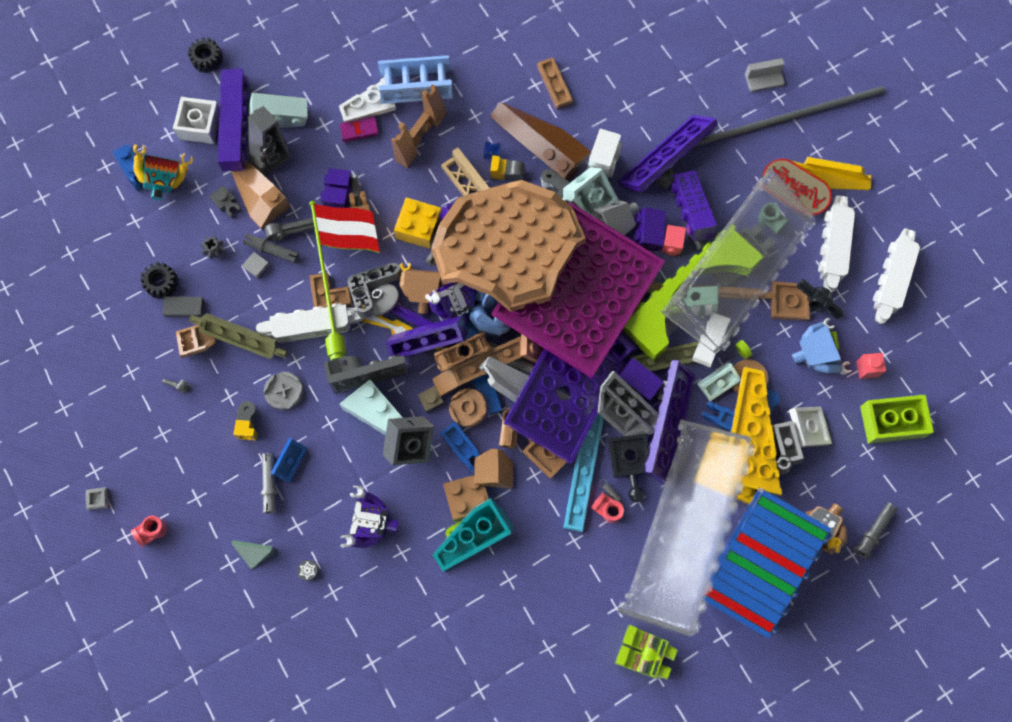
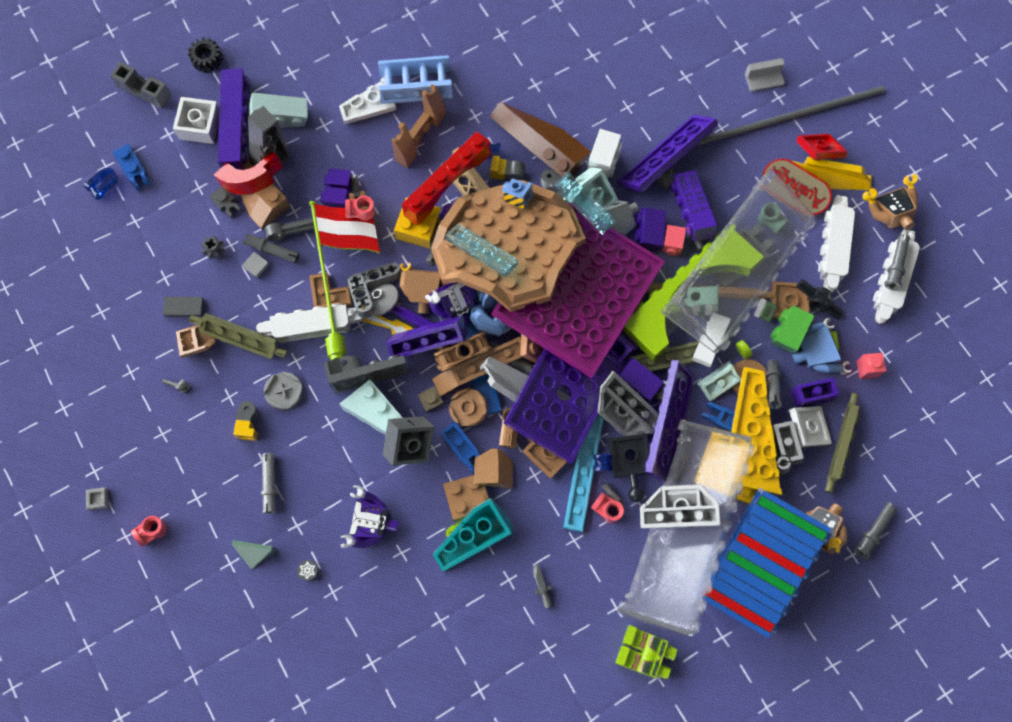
torso [133,145,193,201] -> none
black tyre [140,262,179,299] -> none
blue plate [271,438,308,483] -> none
magenta tile [339,117,378,143] -> none
medium nougat tile [537,58,573,110] -> none
lime brick [860,395,934,444] -> none
none -> clear blue plate [84,167,118,200]
none -> dark grey arch [110,62,171,109]
none -> red arch [214,152,283,195]
none -> coral piece [345,196,375,221]
none -> red arch [402,131,491,226]
none -> clear light blue plate [445,224,518,277]
none -> medium blue brick [502,178,533,209]
none -> dark grey piece [533,564,553,608]
none -> clear light blue arch [554,172,616,234]
none -> clear blue wheel [593,454,613,471]
none -> light grey wedge [640,484,721,528]
none -> light grey tile [753,298,777,322]
none -> dark grey pin [766,359,782,409]
none -> bright green brick [770,306,815,353]
none -> dark purple brick [791,378,839,408]
none -> red plate [796,134,848,161]
none -> olive plate [825,393,860,494]
none -> torso [862,174,918,230]
none -> dark grey pin [884,234,910,291]

